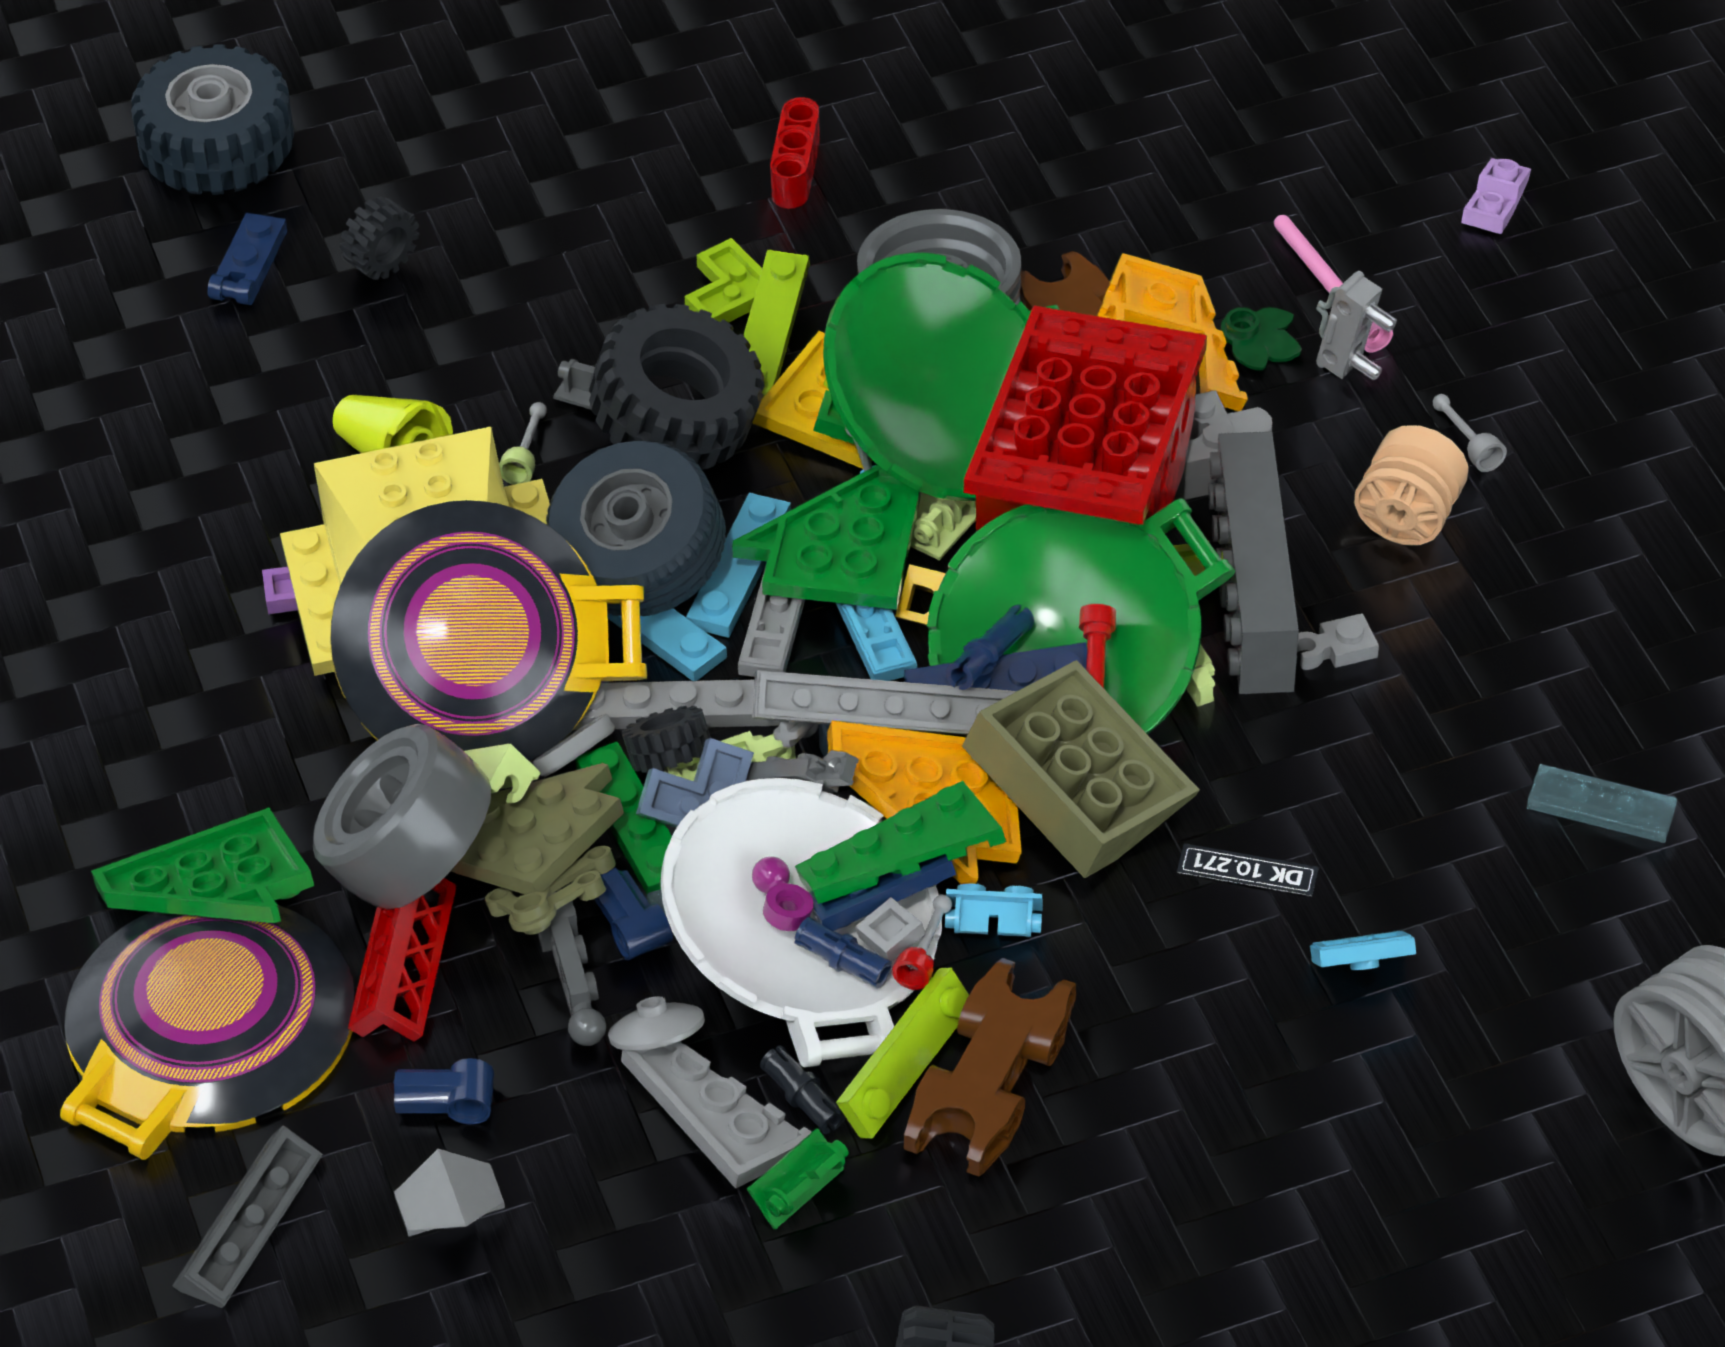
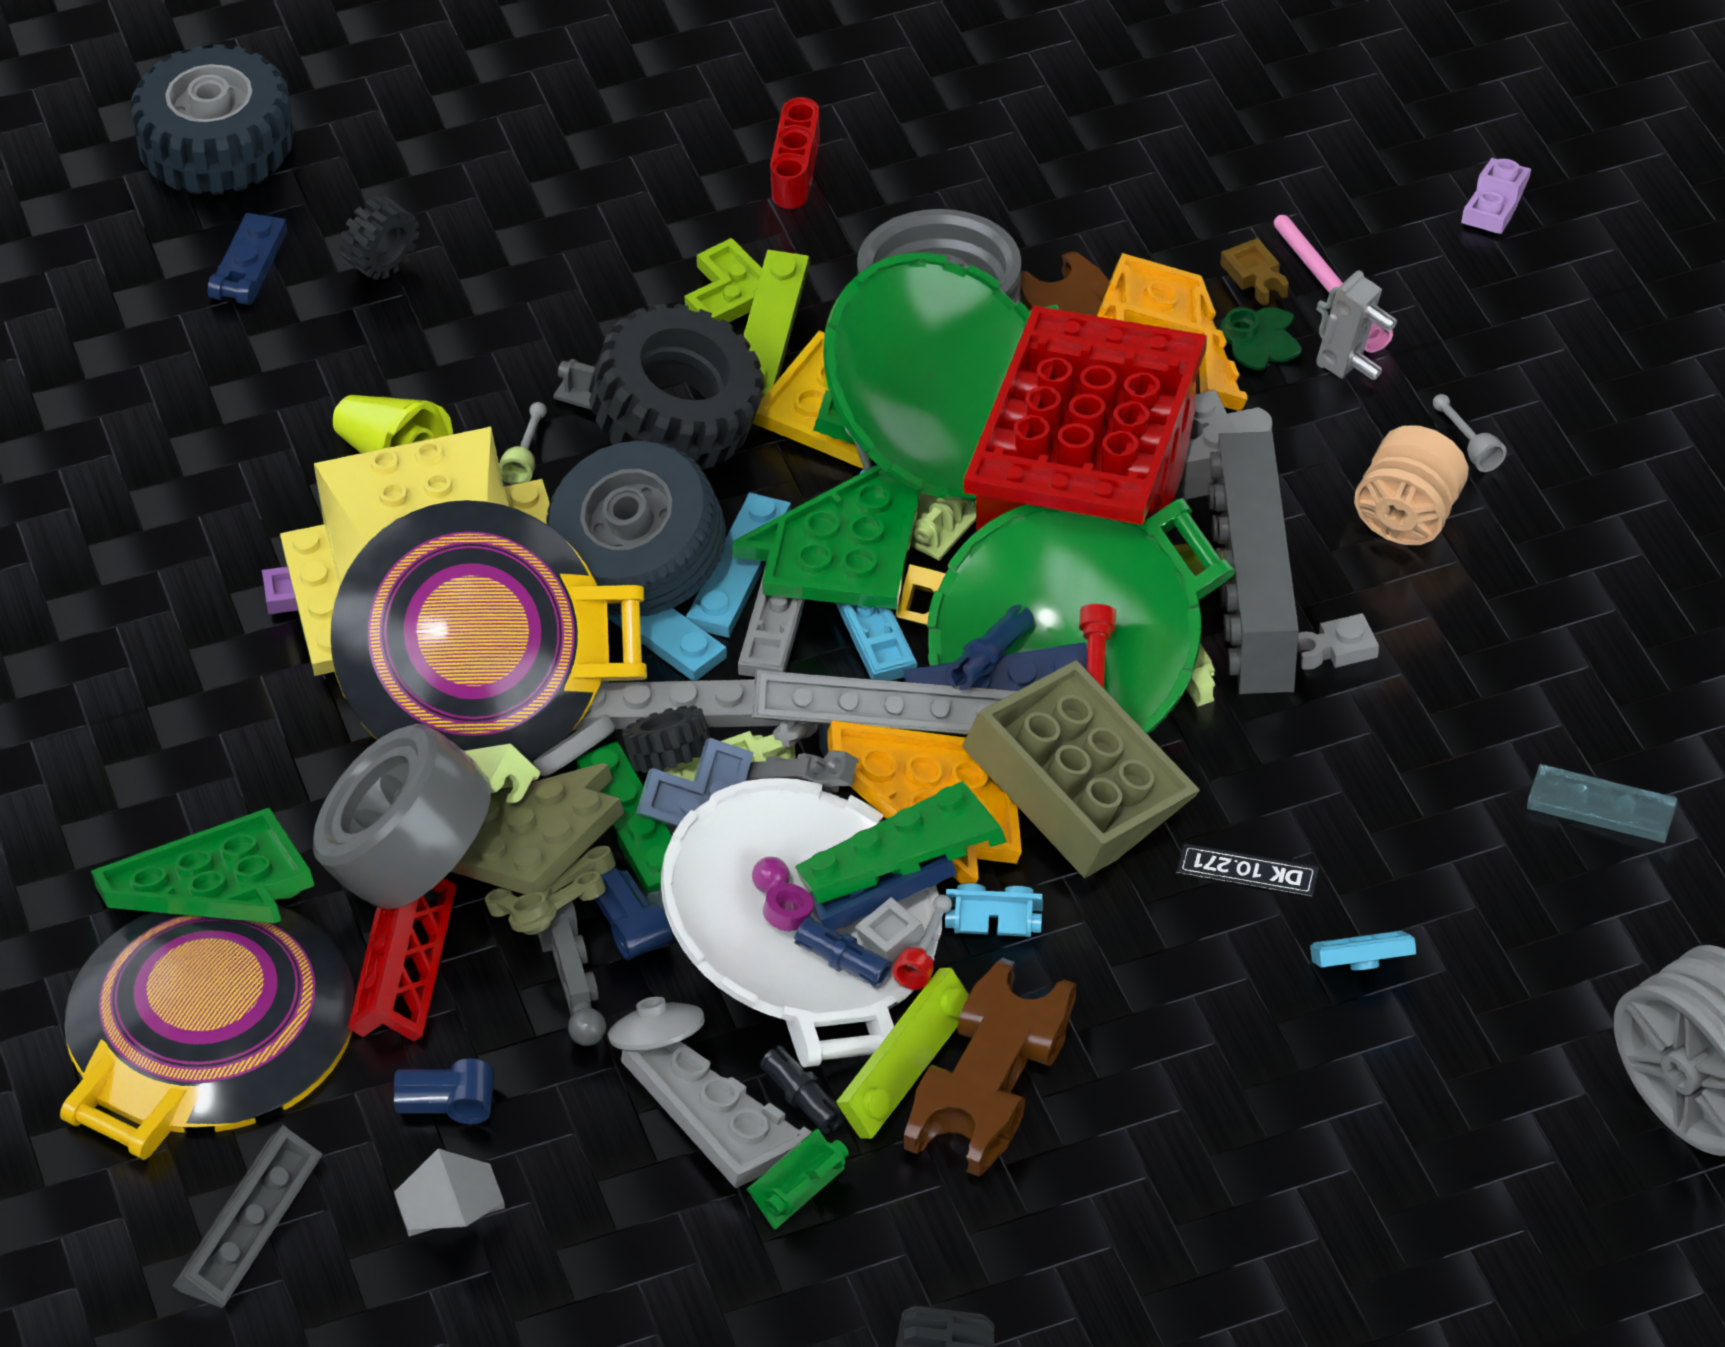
none -> pearl gold plate [1221,238,1288,306]

